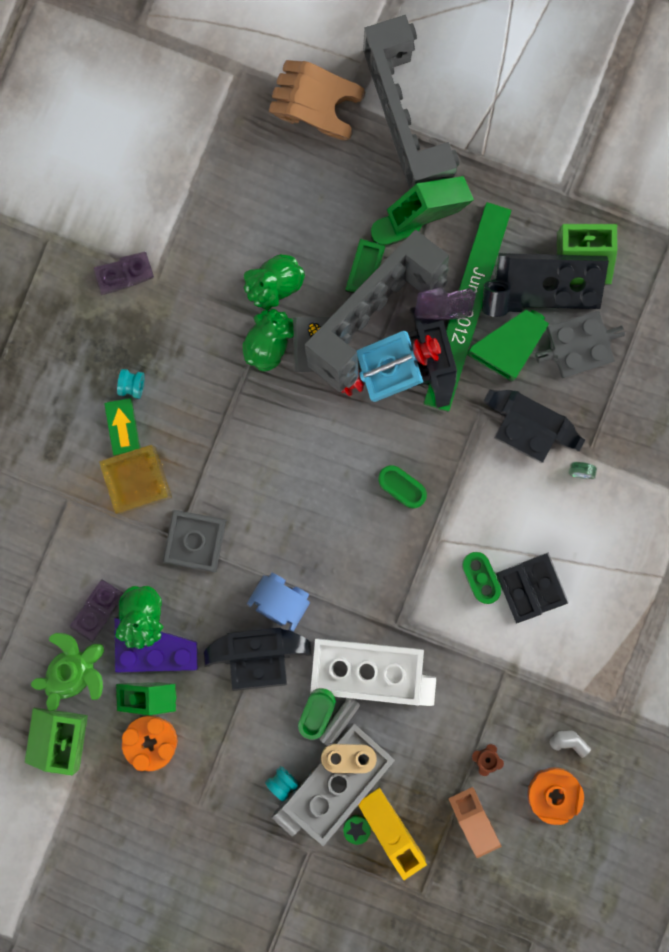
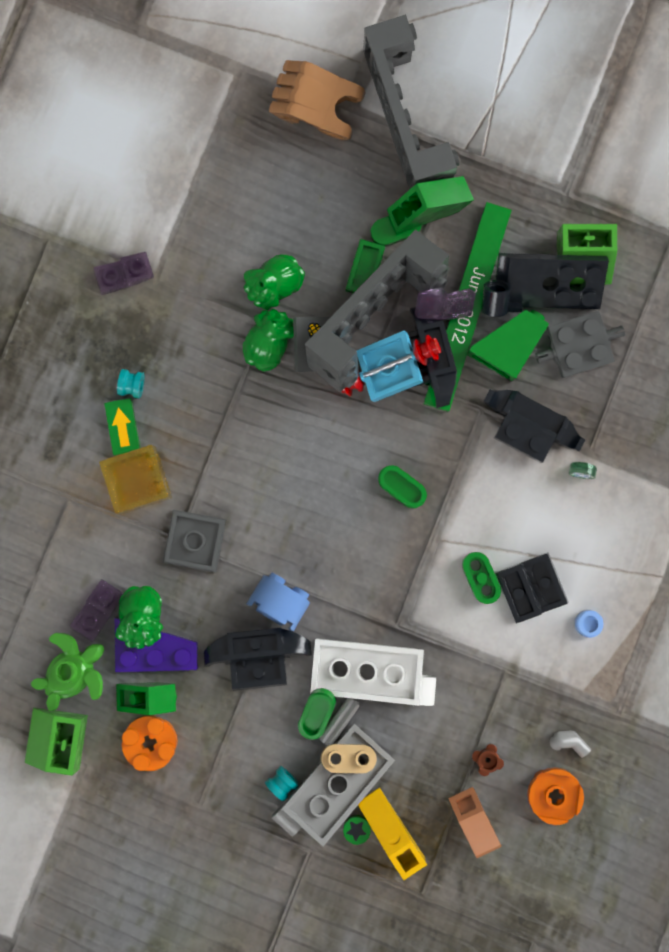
none -> light blue tile [575,610,604,638]

